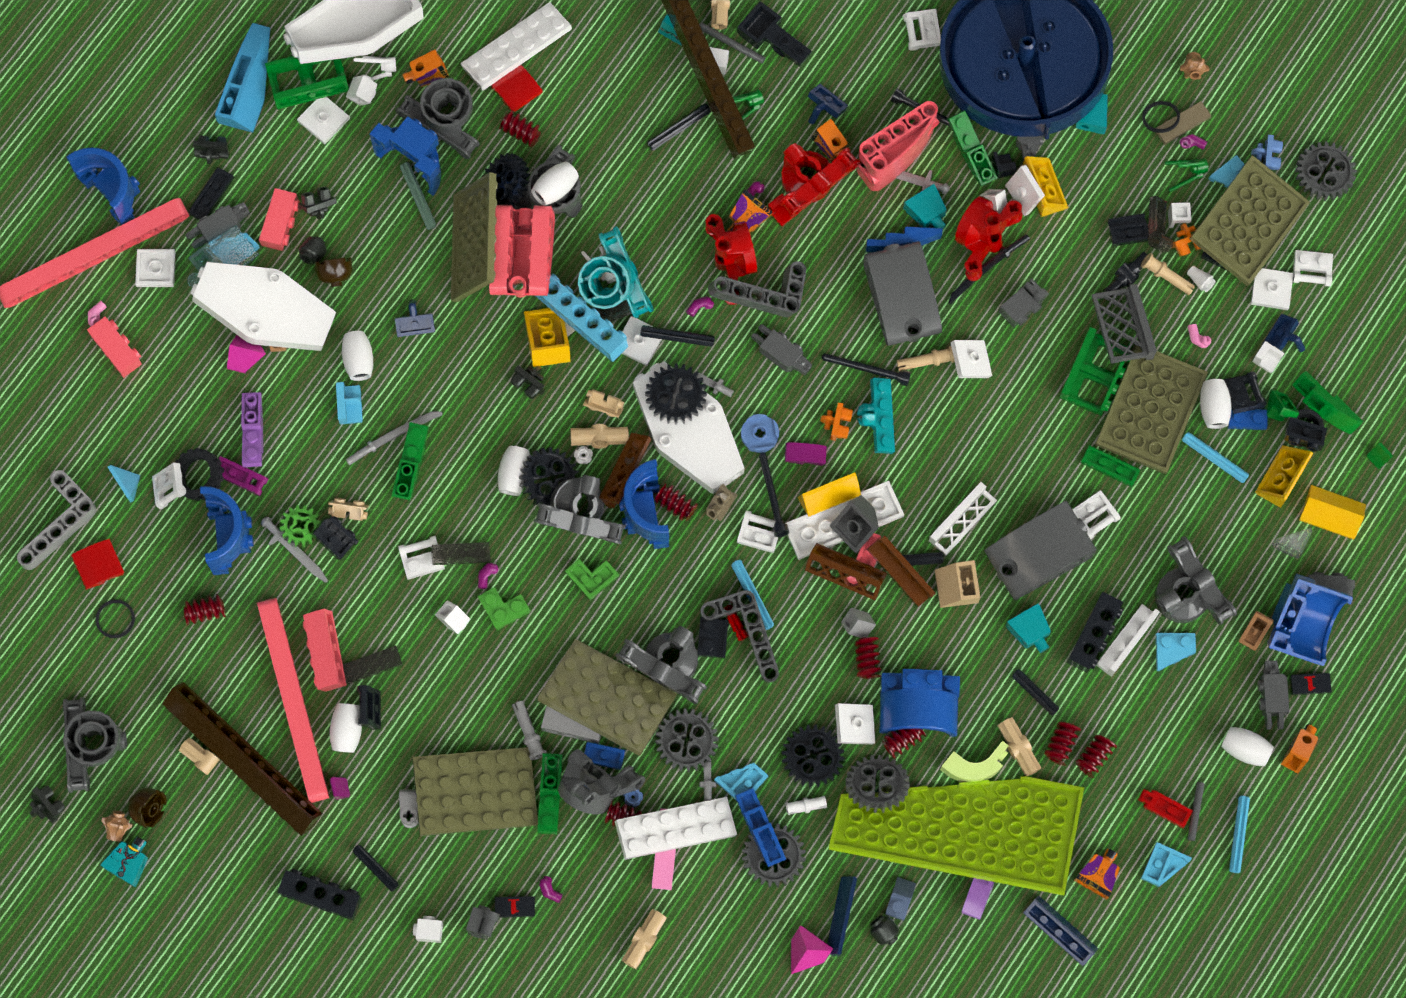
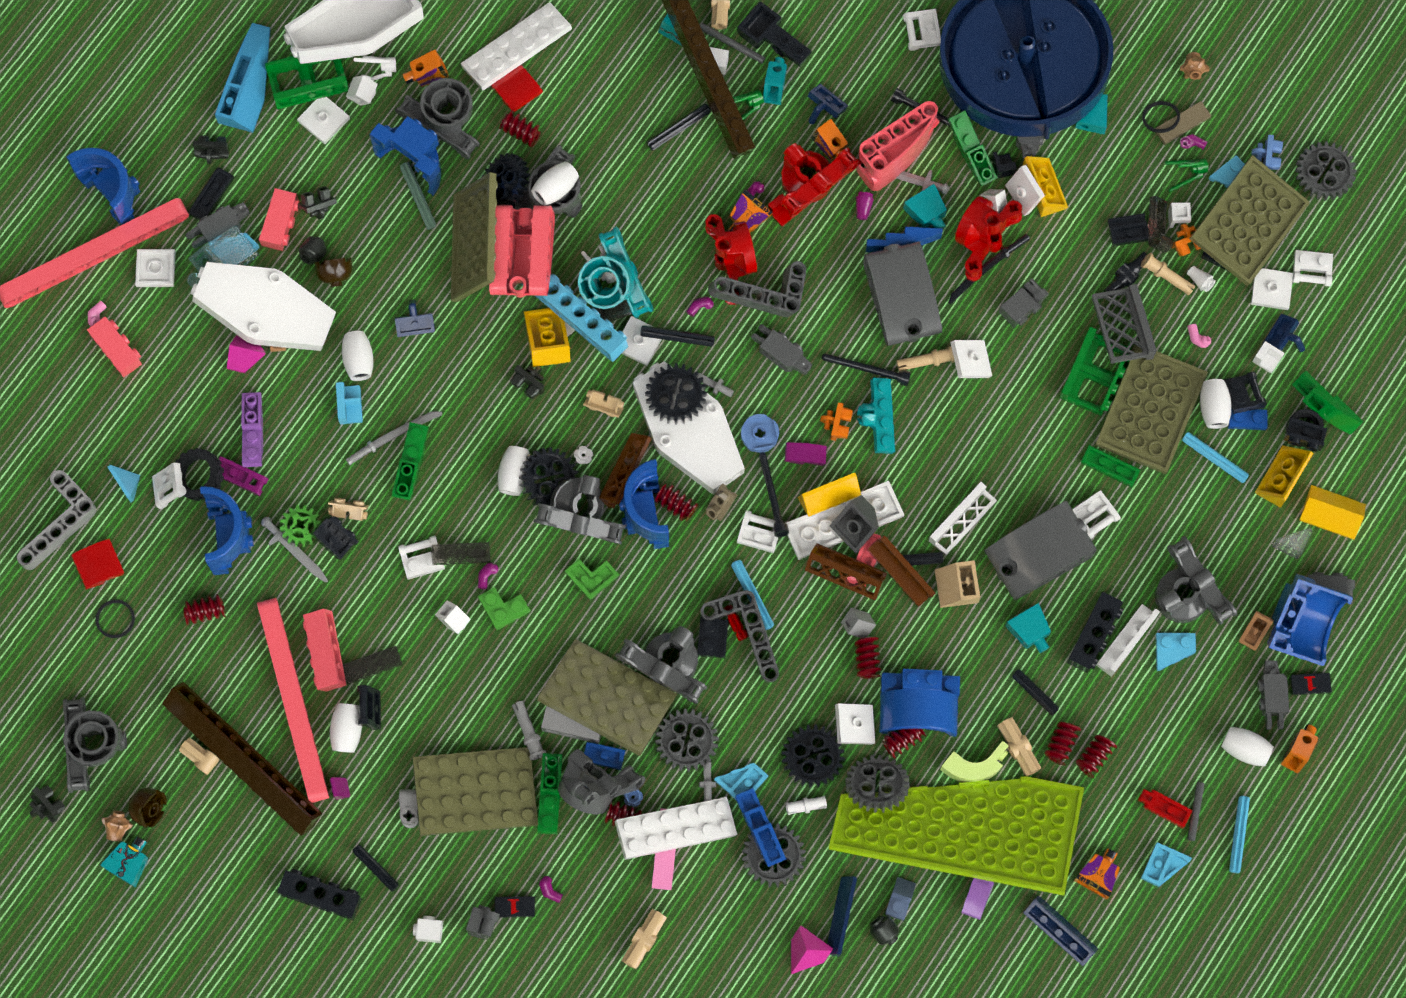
tan piece [570,424,629,449] -> none
green slope [1267,389,1299,421] -> none
green slope [1367,442,1393,469] -> none
none -> teal torso [763,57,787,105]
none -> magenta cone [856,192,874,220]

